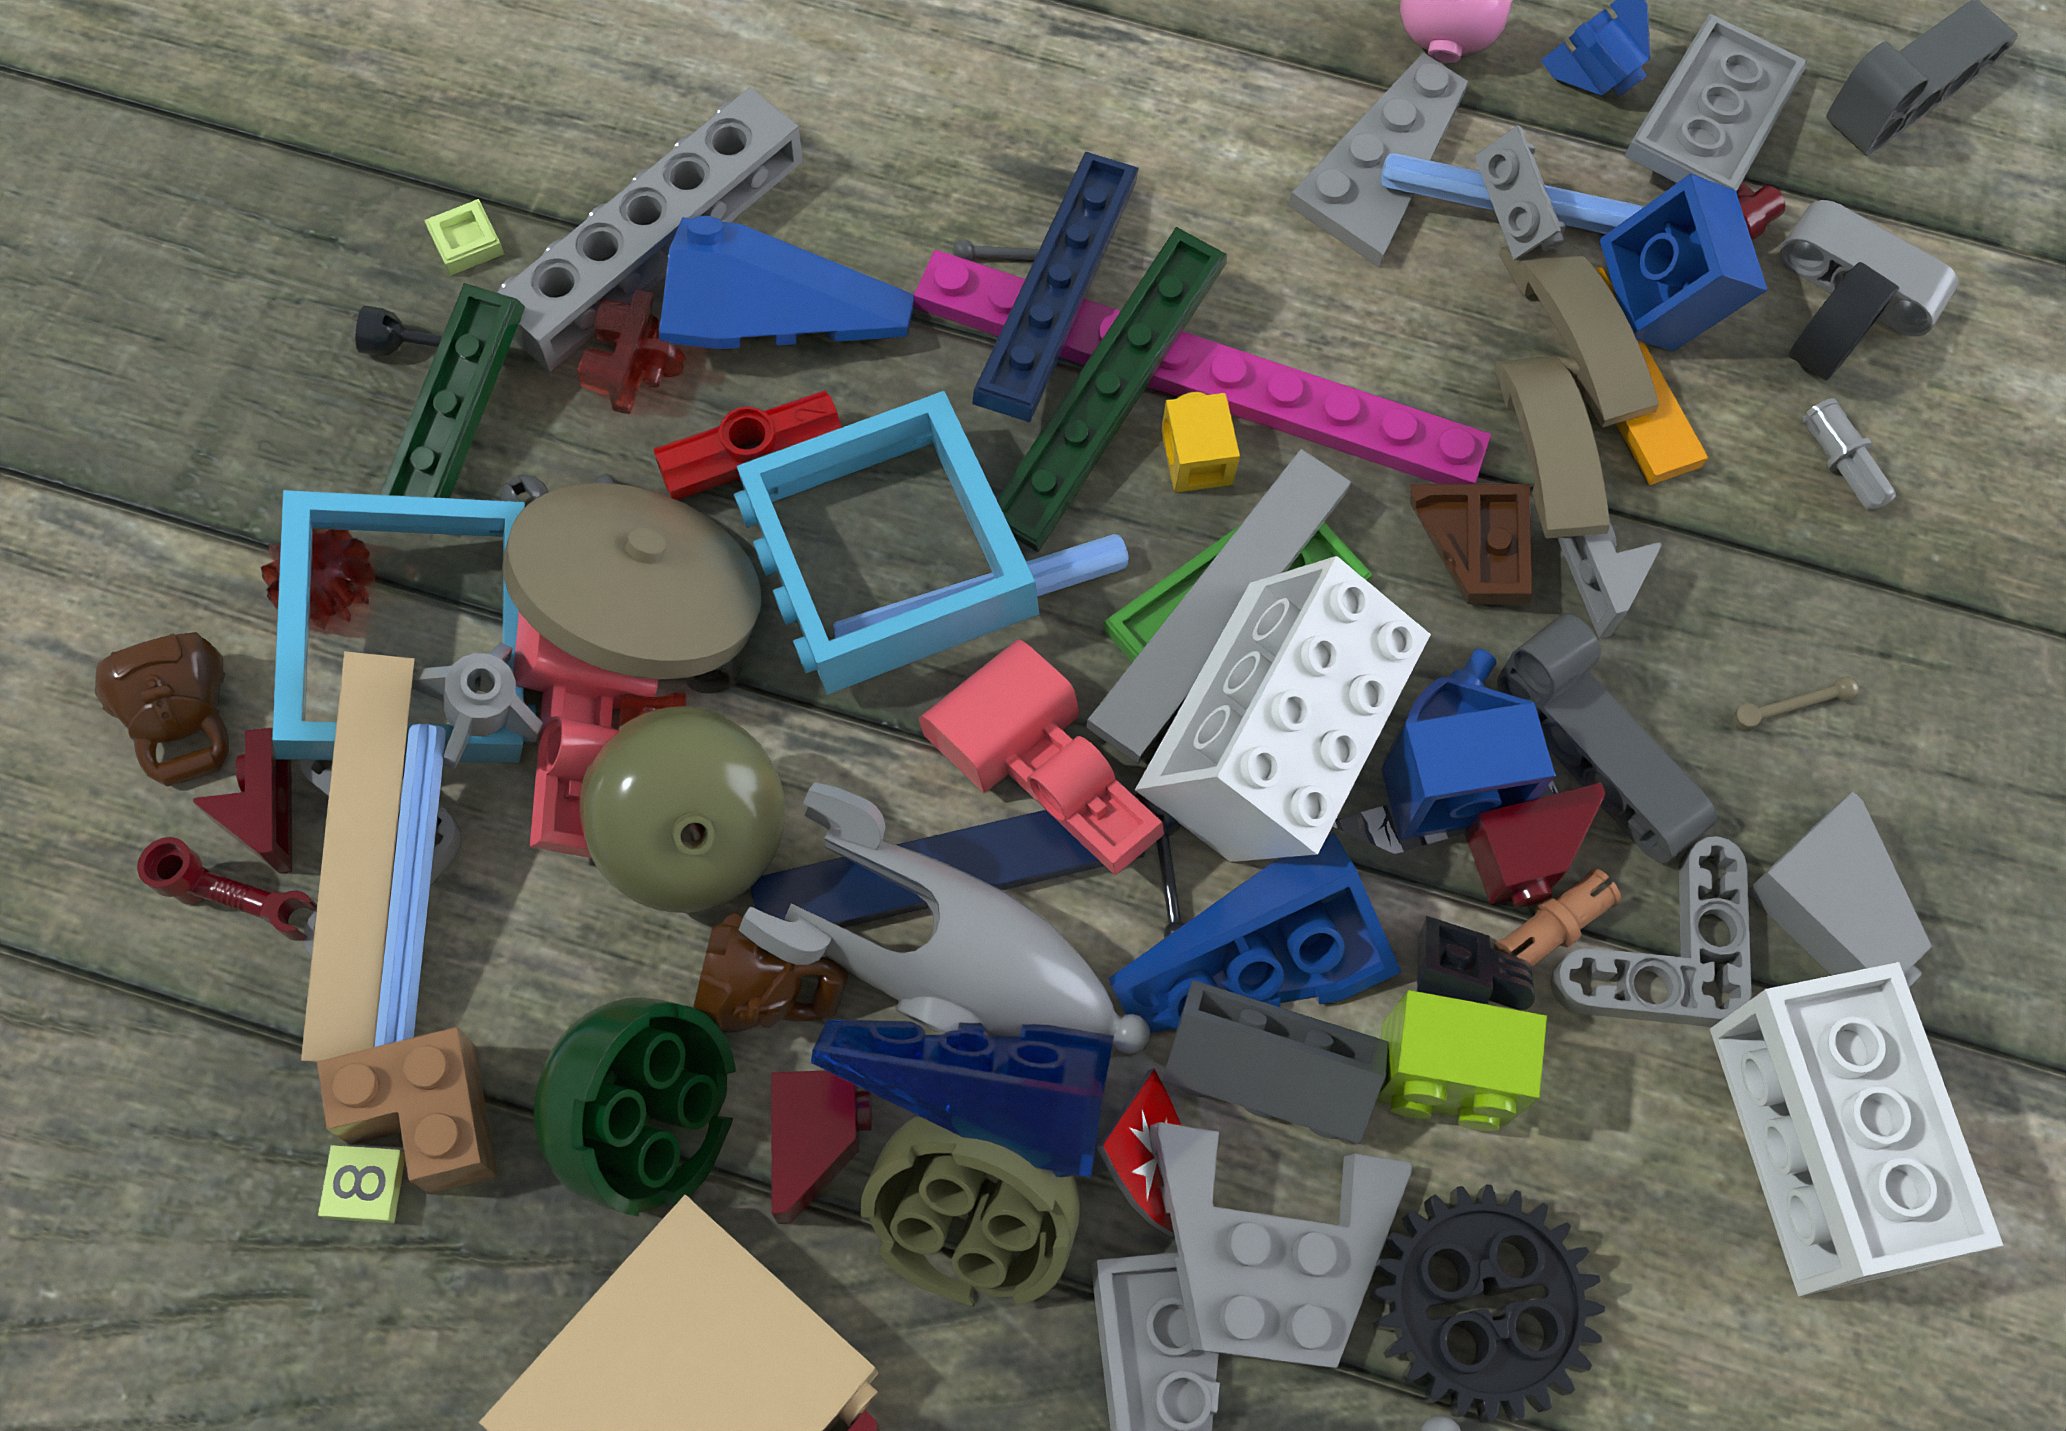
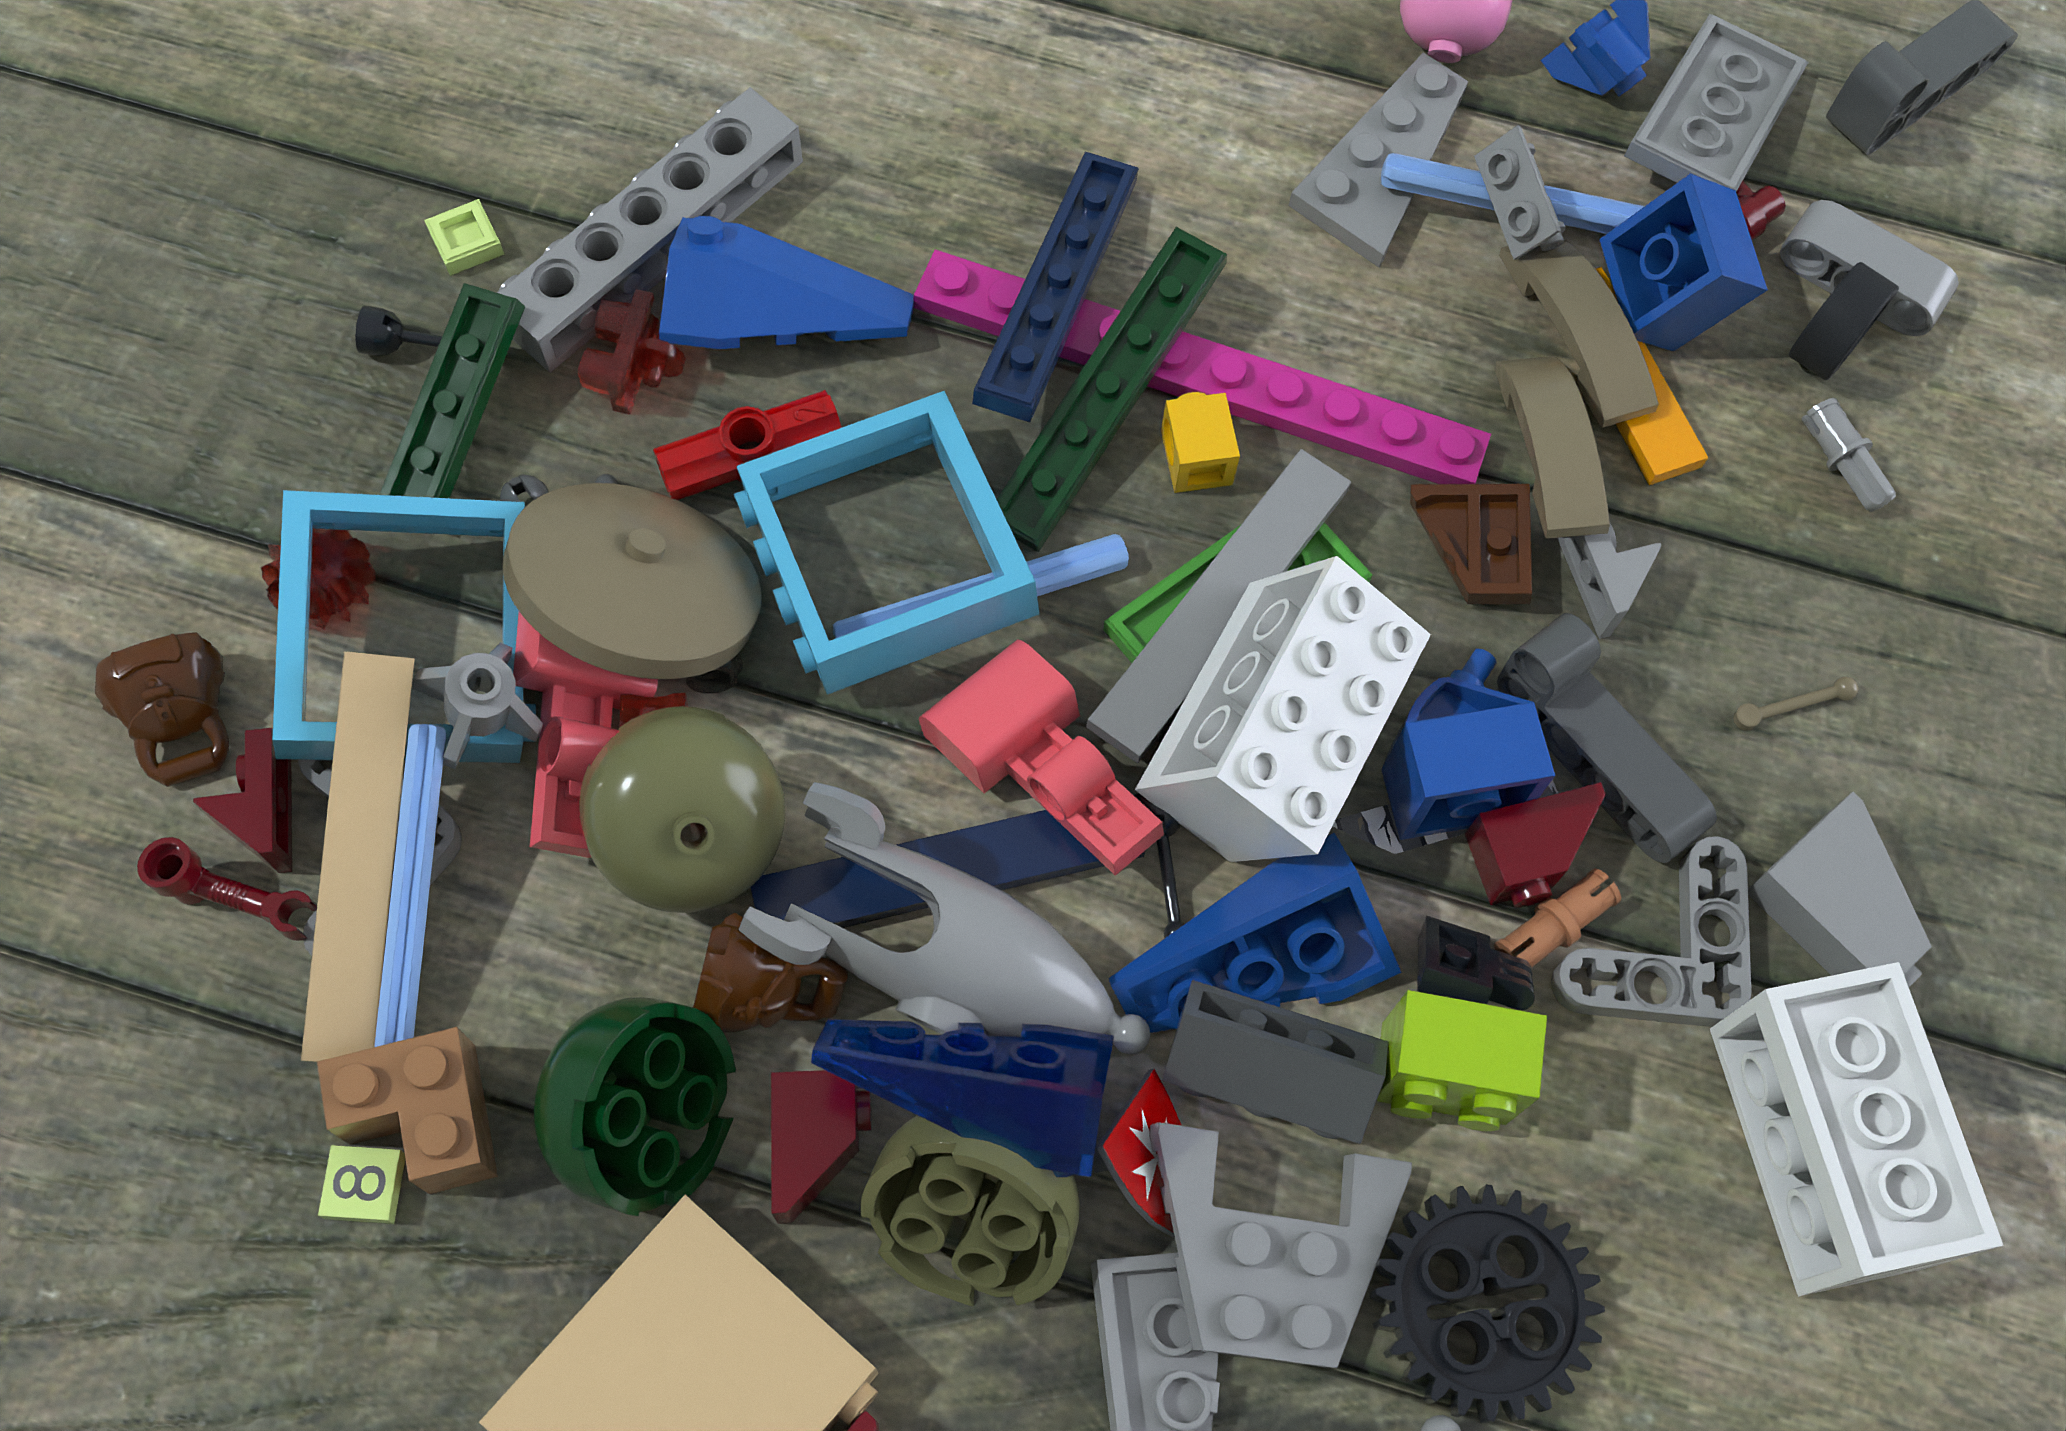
dark grey hinge [953,240,1039,261] -> none

